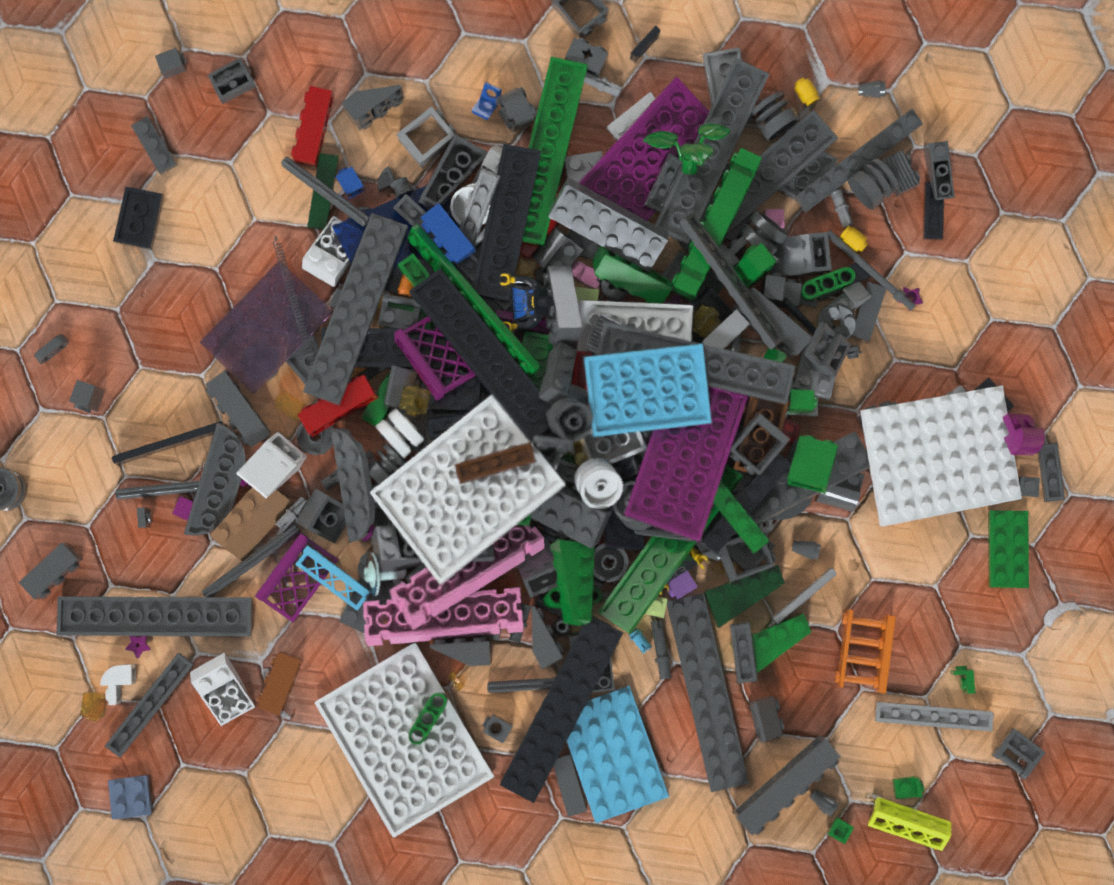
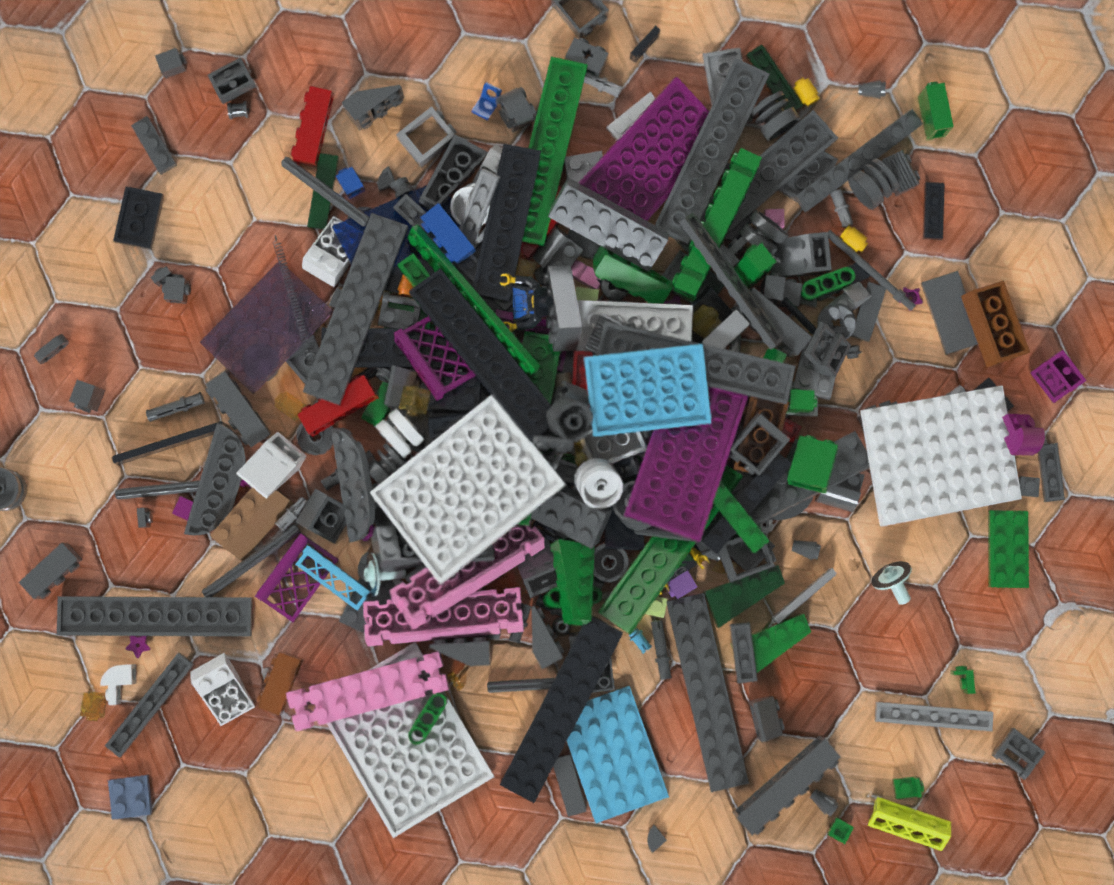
reddish brown plate [454,442,536,484] -> none
dark grey brick [482,714,513,744] -> none
dark grey brick [539,342,577,405] -> none
green plant [643,123,731,175] -> none
dark grey tile [644,154,682,214] -> none
orange fence [834,609,896,694] -> none
dark grey slope [924,141,955,200] -> none
none -> dark grey pin [146,392,205,422]
none -> dark grey plate [151,267,173,286]
none -> dark grey brick [162,274,191,304]
none -> dark grey bush [227,101,249,120]
none -> bright pink brick [286,651,450,731]
none -> dark grey plate [376,367,391,383]
none -> dark grey tile [647,825,667,853]
none -> dark green tile [746,44,804,111]
none -> light aqua piece [871,561,912,605]
none -> green brick [918,81,954,140]
none -> dark grey tile [921,271,978,355]
none -> dark orange brick [961,281,1030,367]
none -> magenta brick [1030,350,1087,403]

